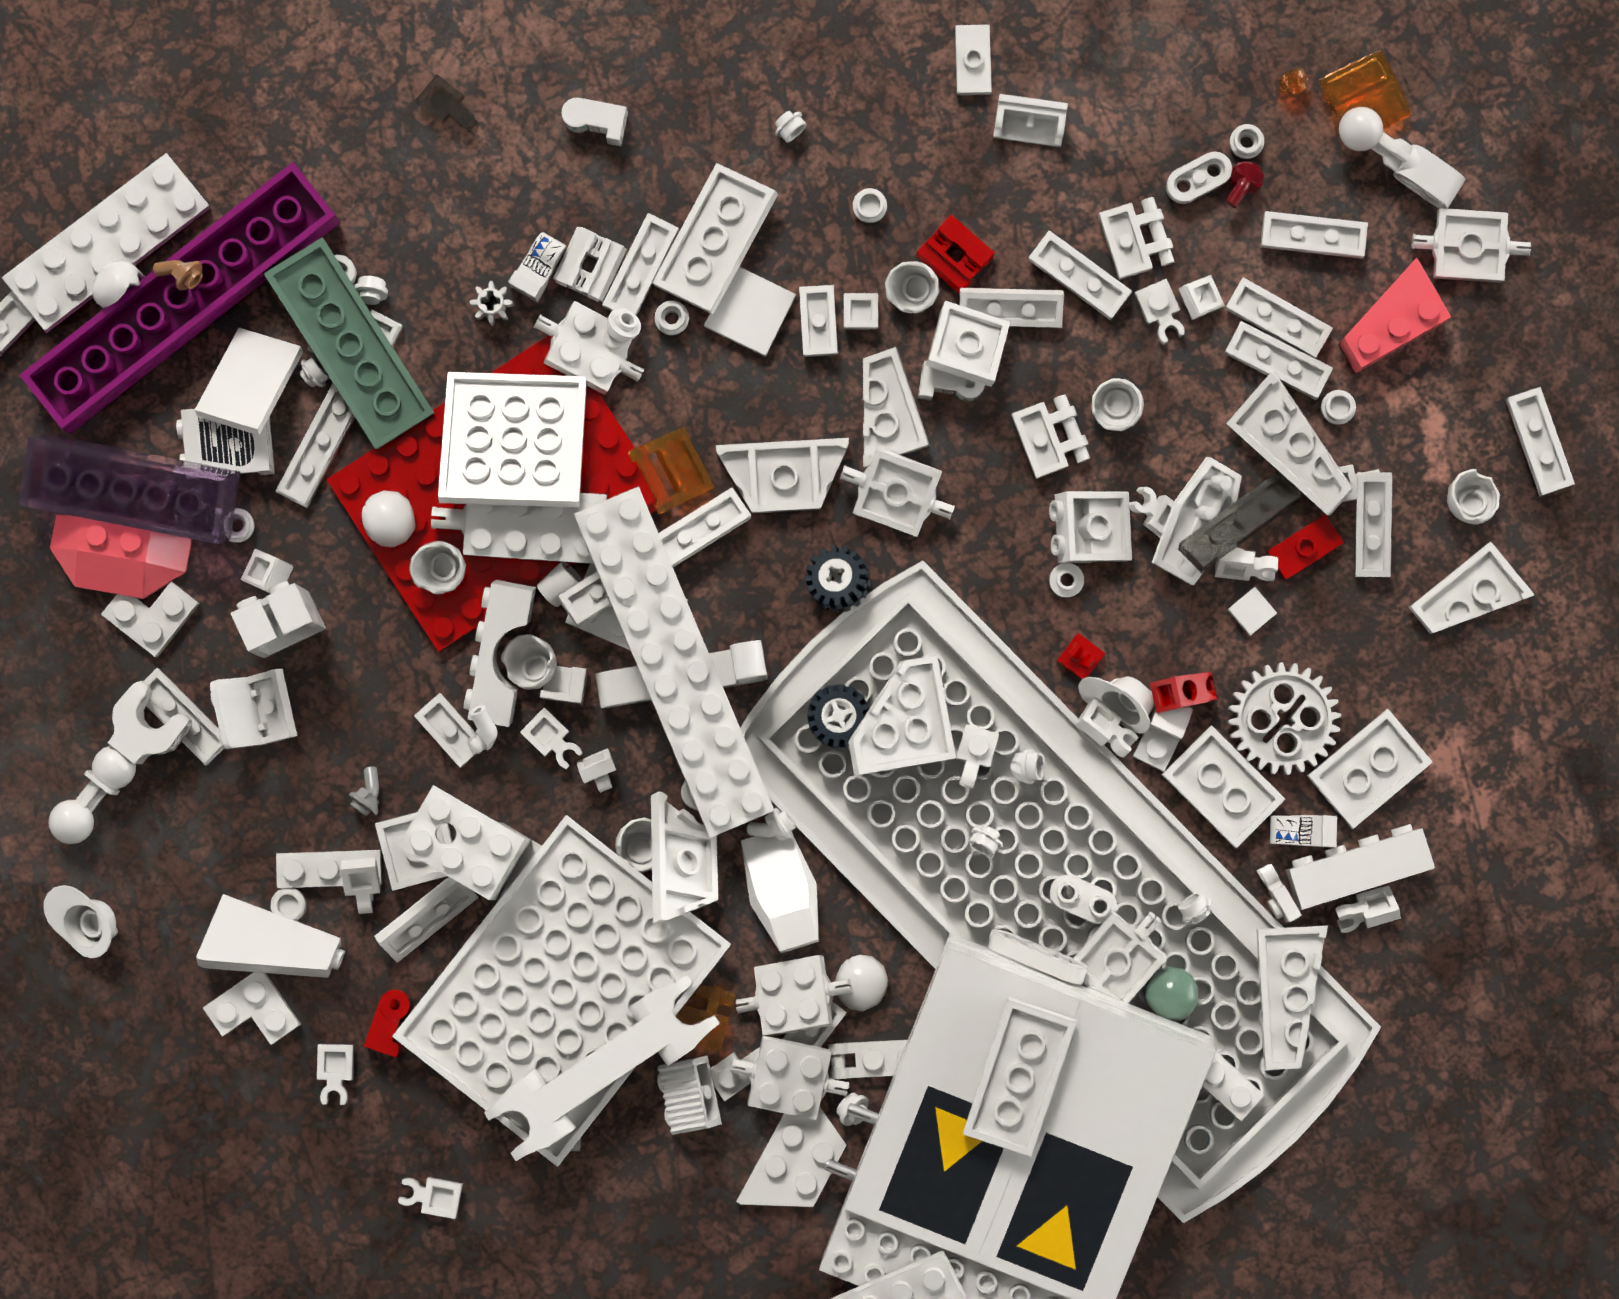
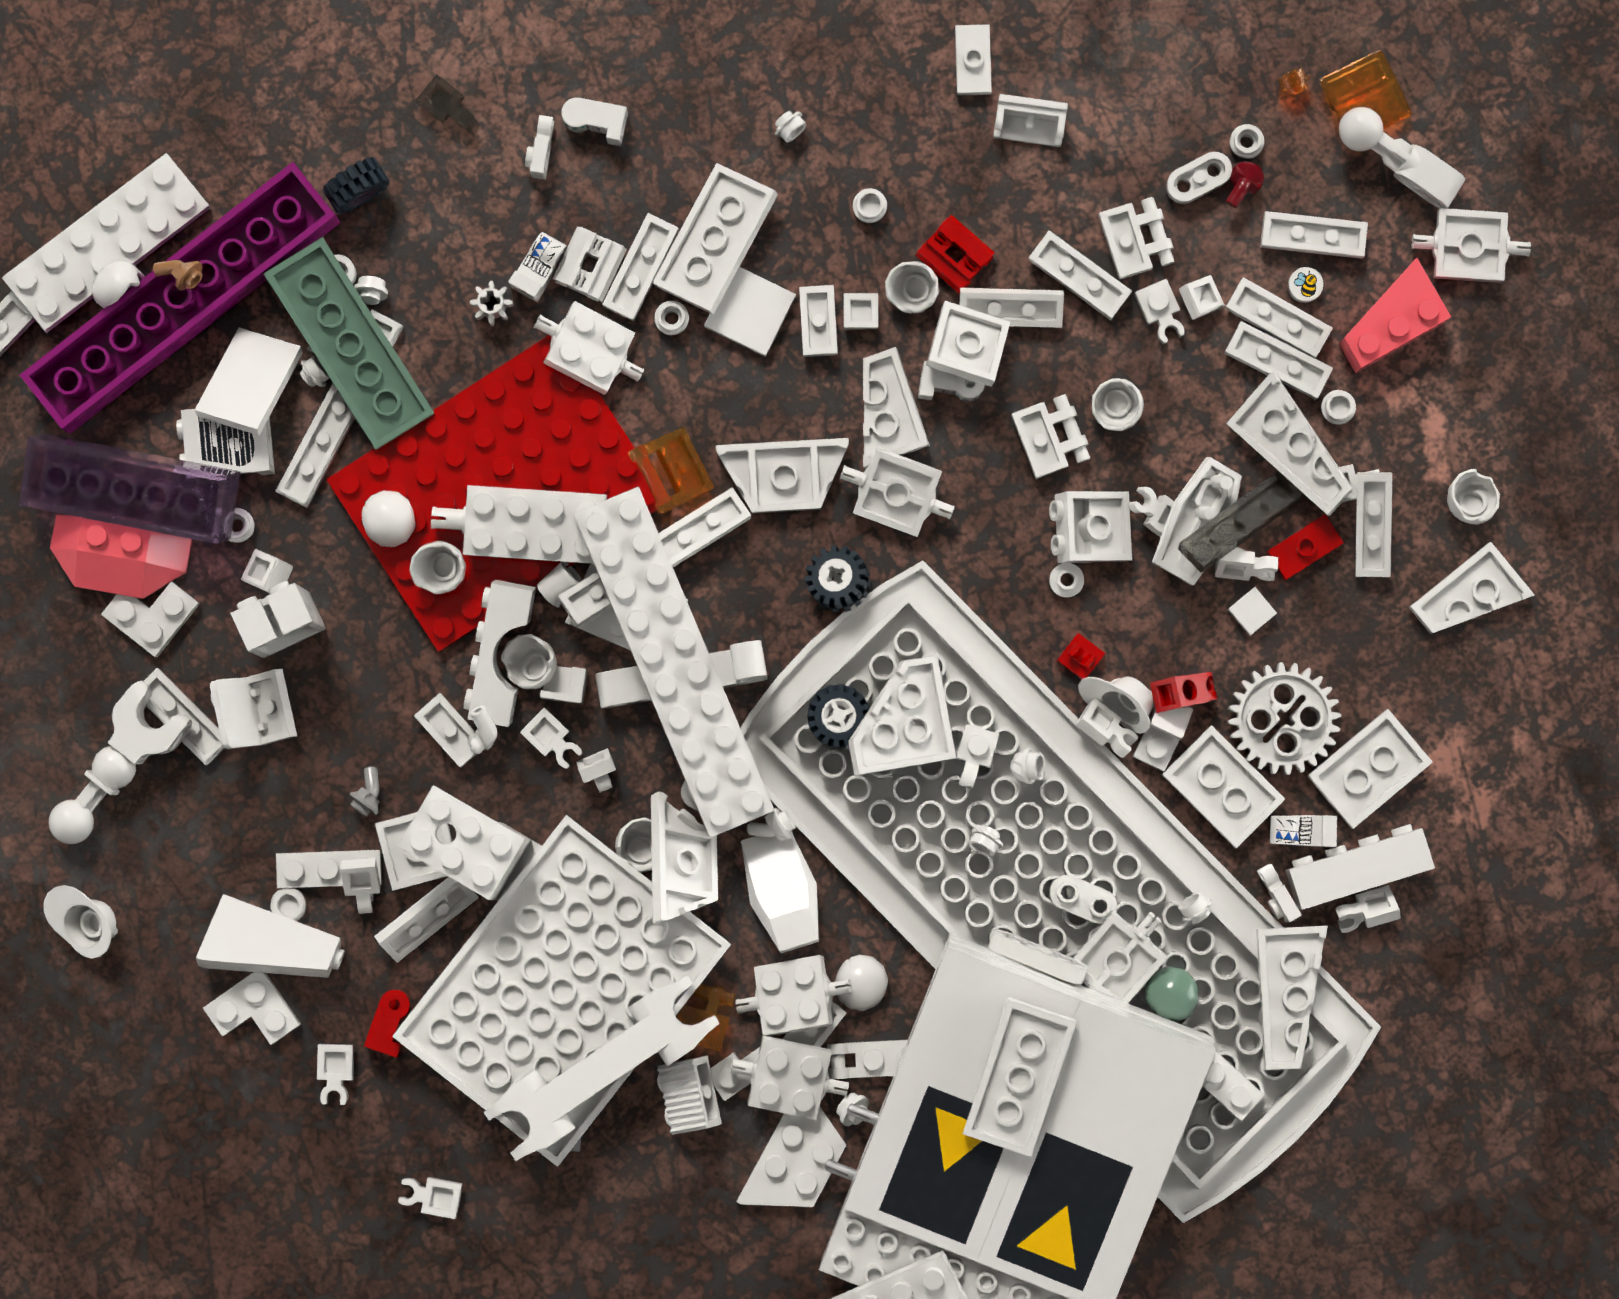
white plate [438,372,587,508] -> none
white plate [607,308,641,342] -> none
white plate [1505,387,1575,496] -> none
none -> black wheel [323,157,390,215]
none -> white plate [525,115,555,180]
none -> white tile [1287,267,1323,303]

